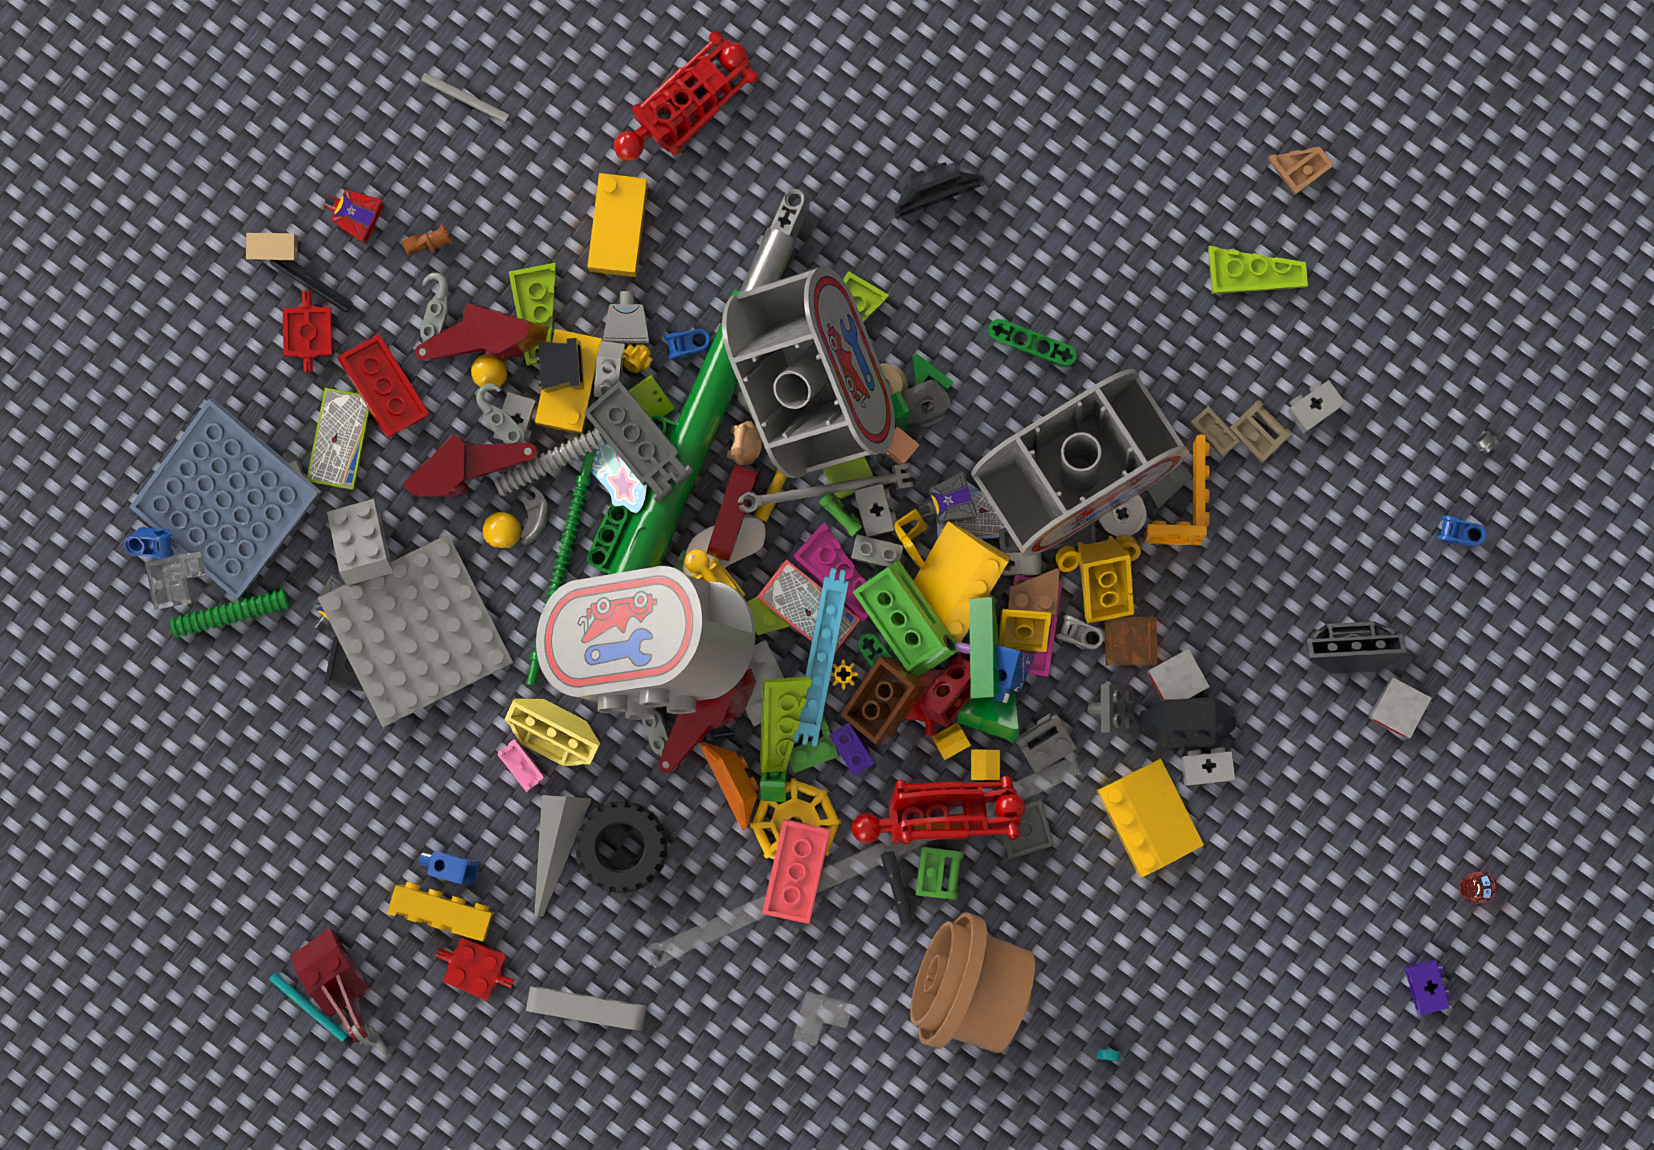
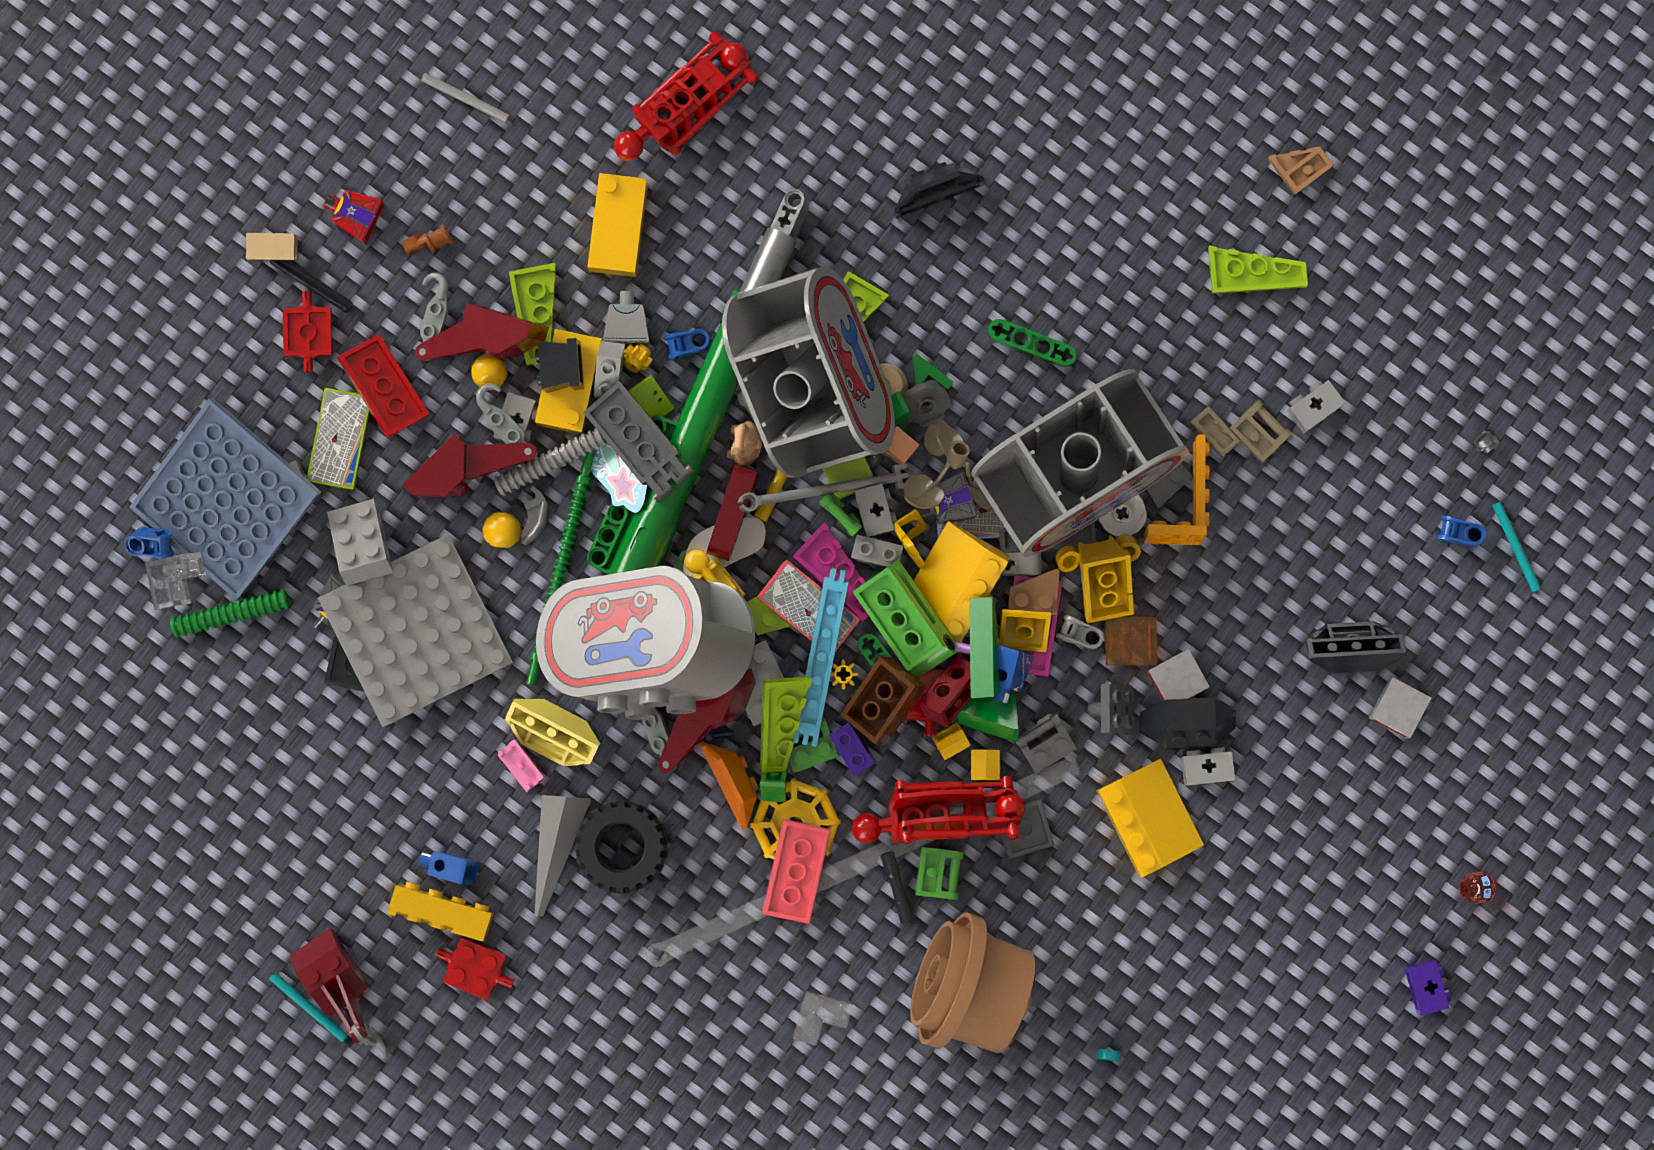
light grey beam [526,986,647,1031] -> none
none -> dark tan plant [904,419,992,509]
none -> teal bar [1492,501,1541,592]

